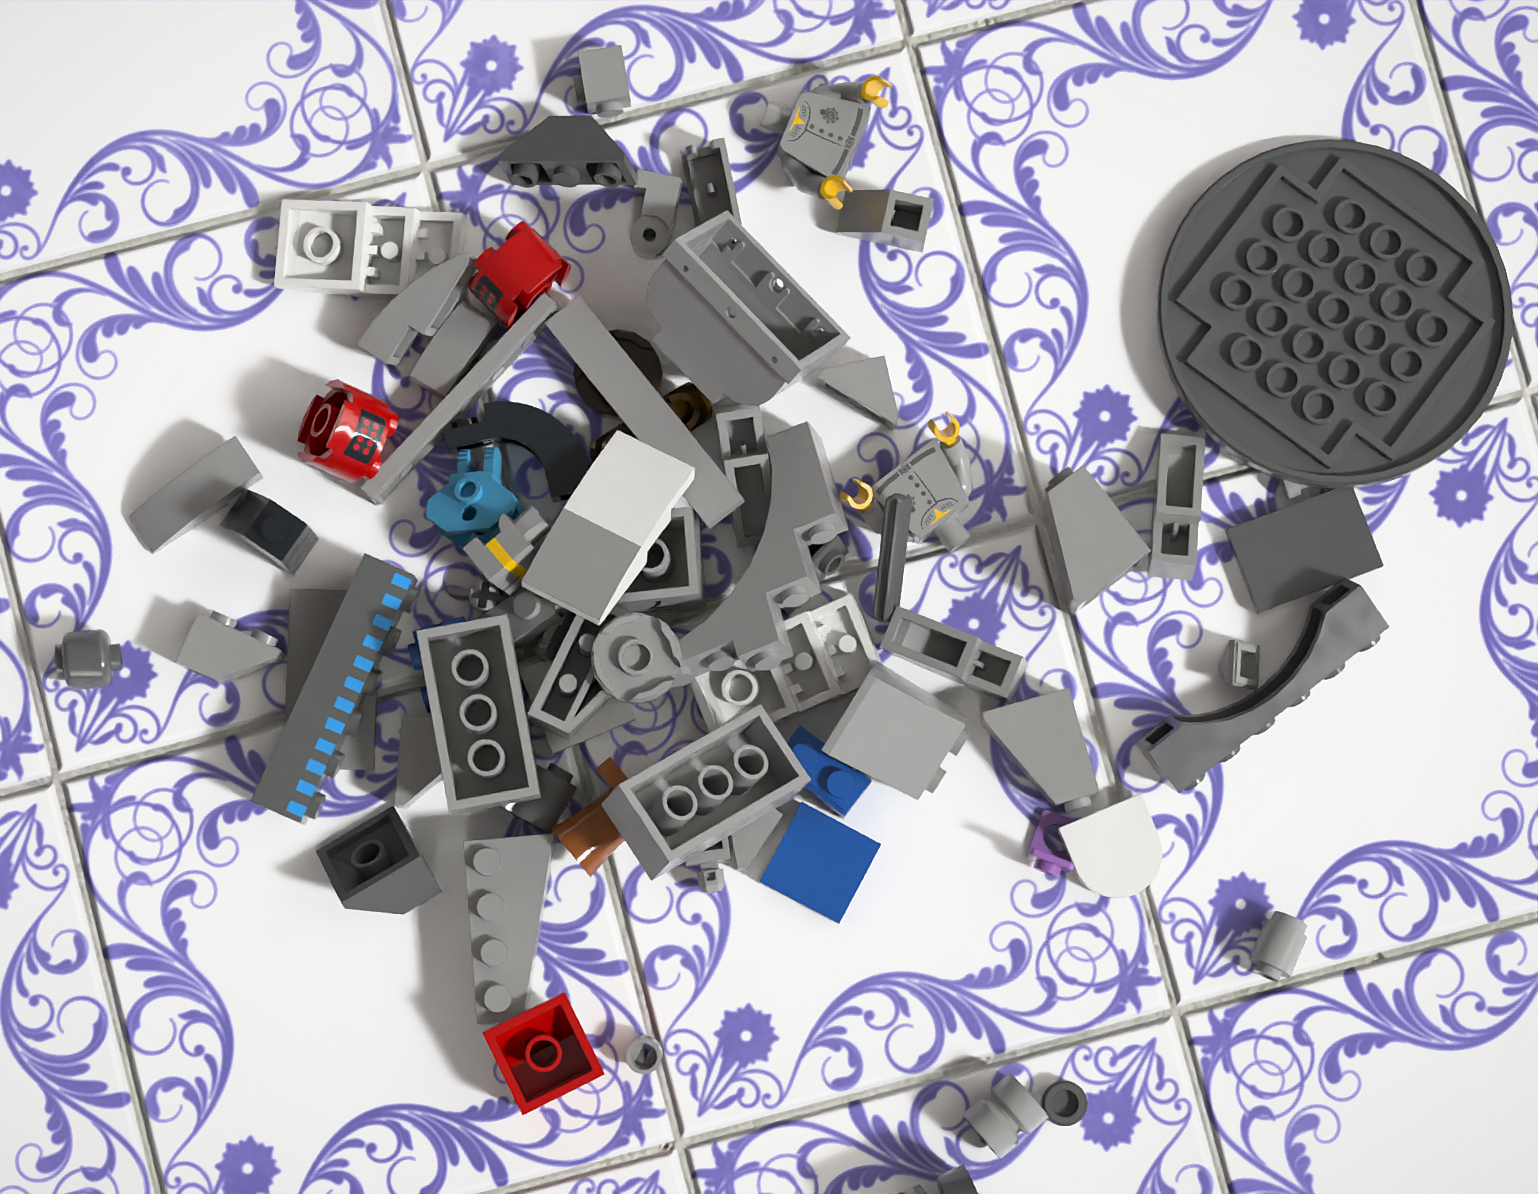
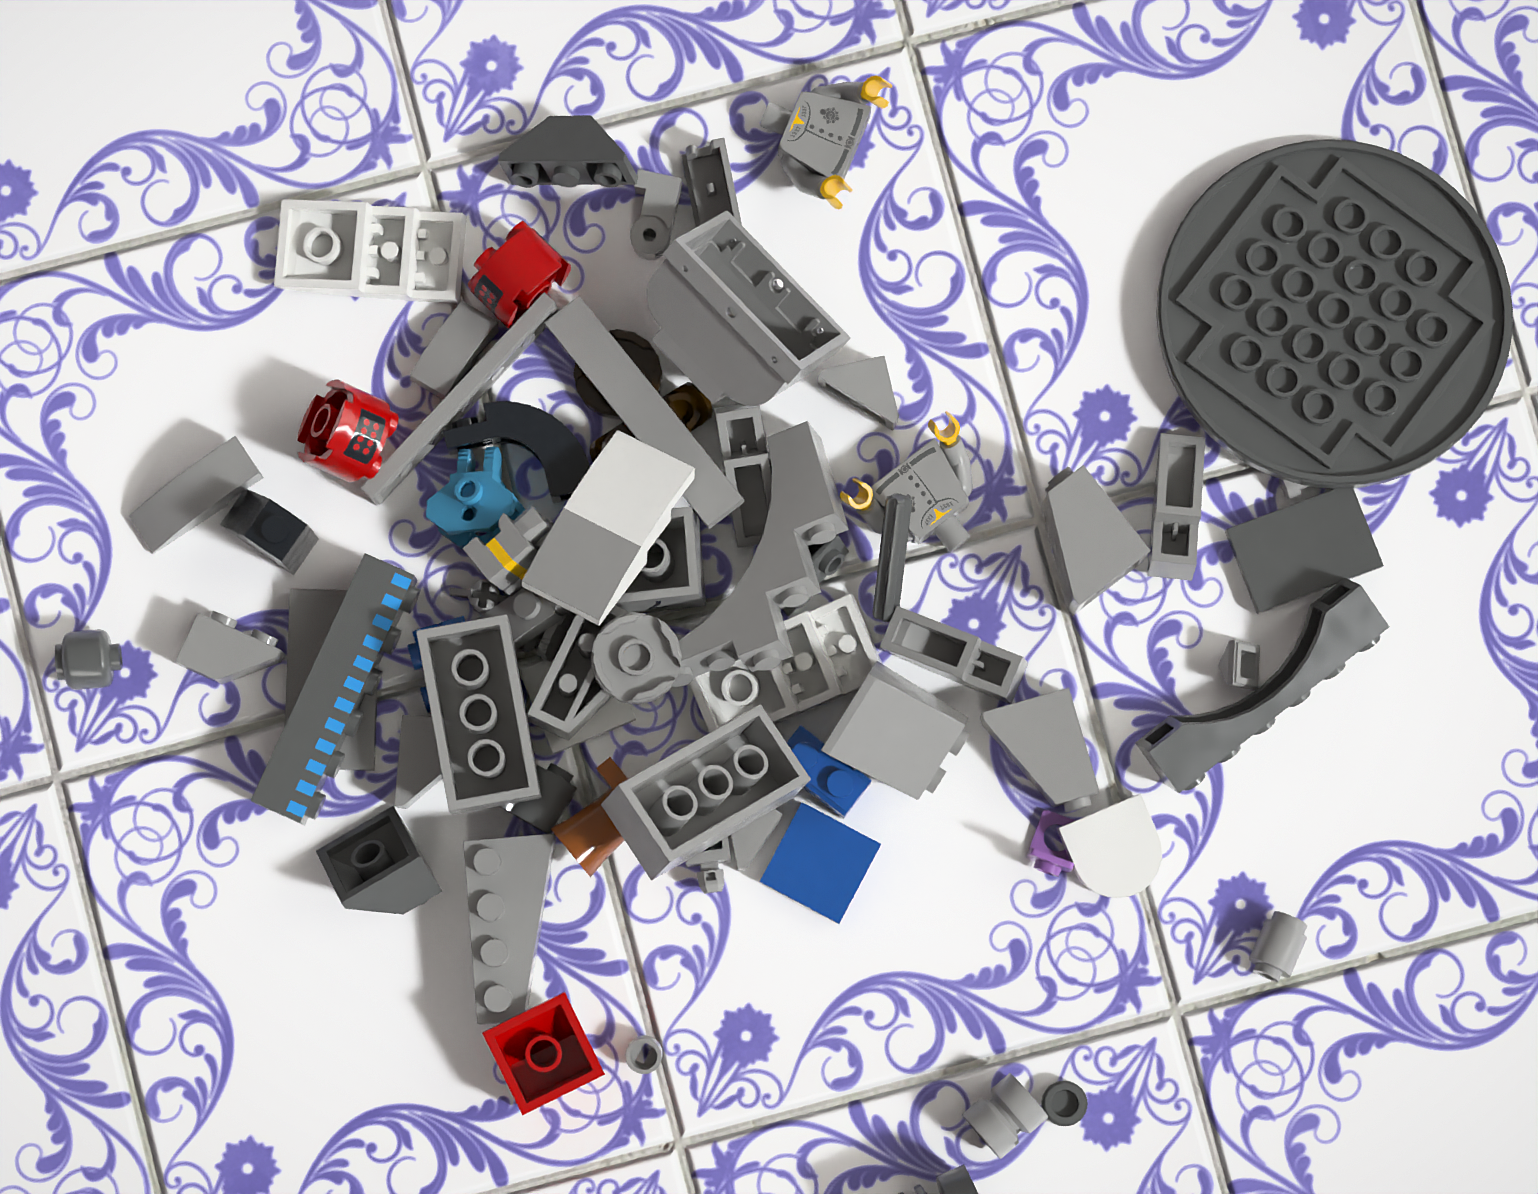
light grey slope [357,253,477,366] -> none
light grey brick [573,45,632,118] -> none
light grey slope [836,189,934,253] -> none

